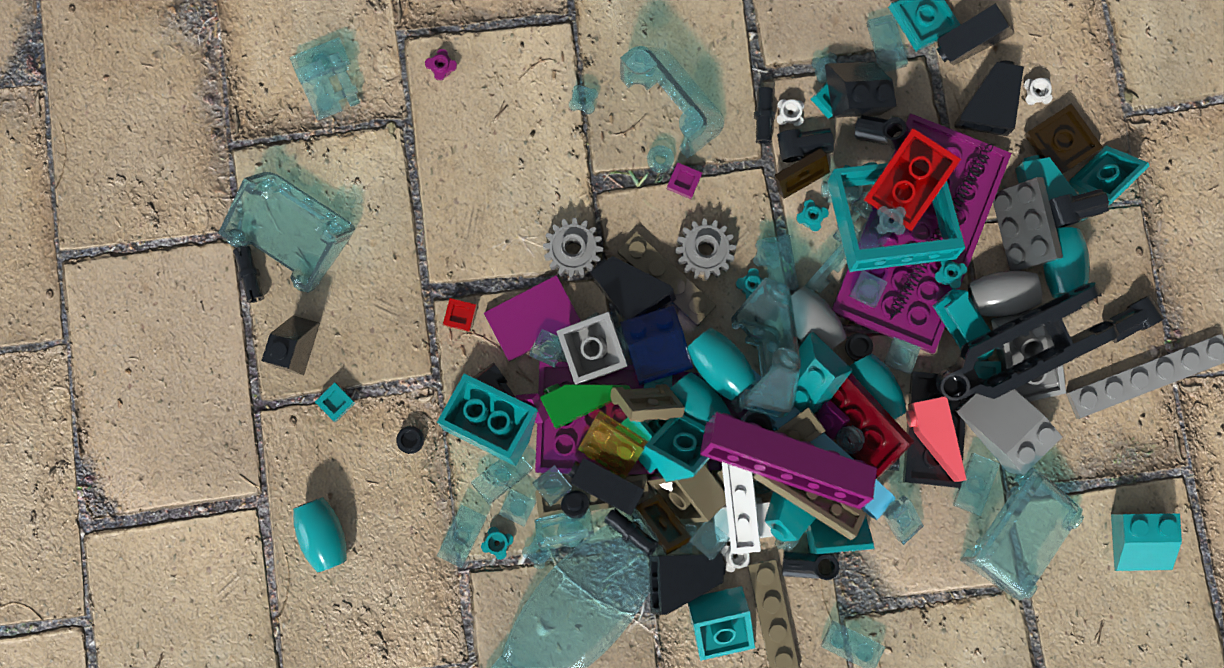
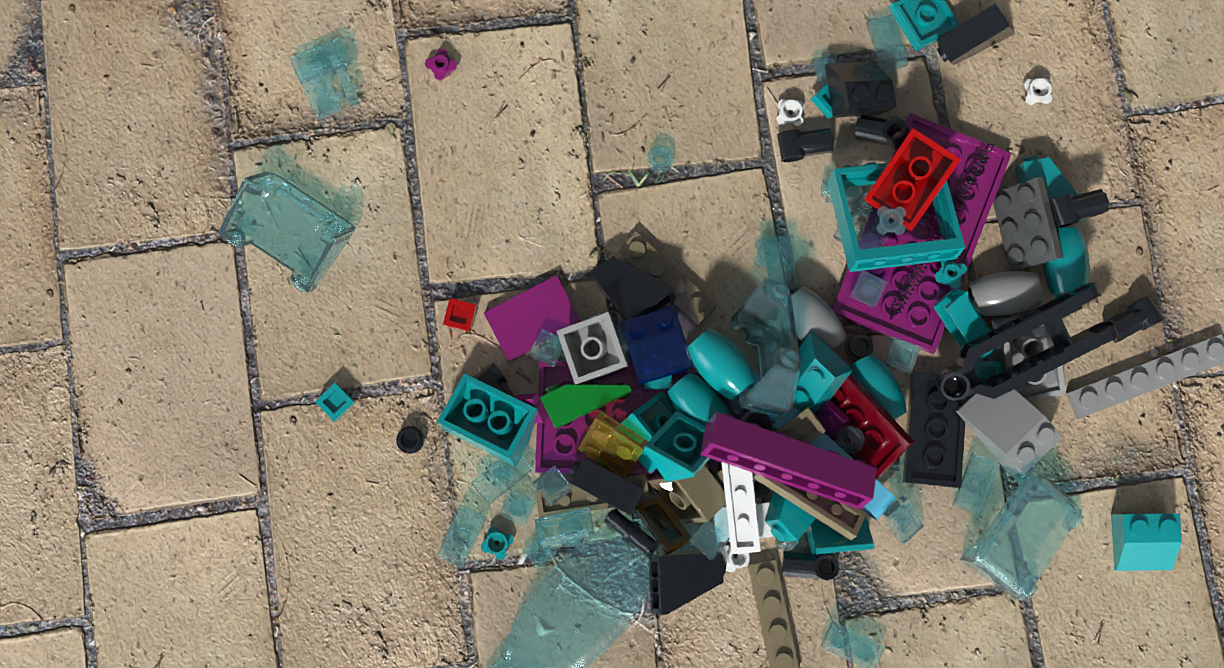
black pin [233,246,265,303] -> none
black slope [261,315,320,376] -> none
teal piece [293,497,347,572] -> none
light grey gear [543,218,603,279] -> none
black plate [561,491,590,519] -> none
clear light blue plate [569,85,598,114] -> none
dark tan plate [611,384,685,422] -> none
clear light blue windscreen [620,46,724,159] -> none
magenta plate [667,162,702,199] -> none
light grey gear [675,219,736,280] -> none
teal slope [688,586,755,661] -> none
teal plate [736,268,769,301] -> none
black pin [754,87,775,144] -> none
dark brown plate [774,149,830,199] -> none
teal plate [796,200,829,232] -> none
clear light blue plate [805,244,847,293] -> none
coral slope [906,397,967,482] -> none
black slope [954,60,1024,136] -> none
dark brown plate [1025,103,1103,174] -> none
teal slope [1069,145,1150,205] -> none

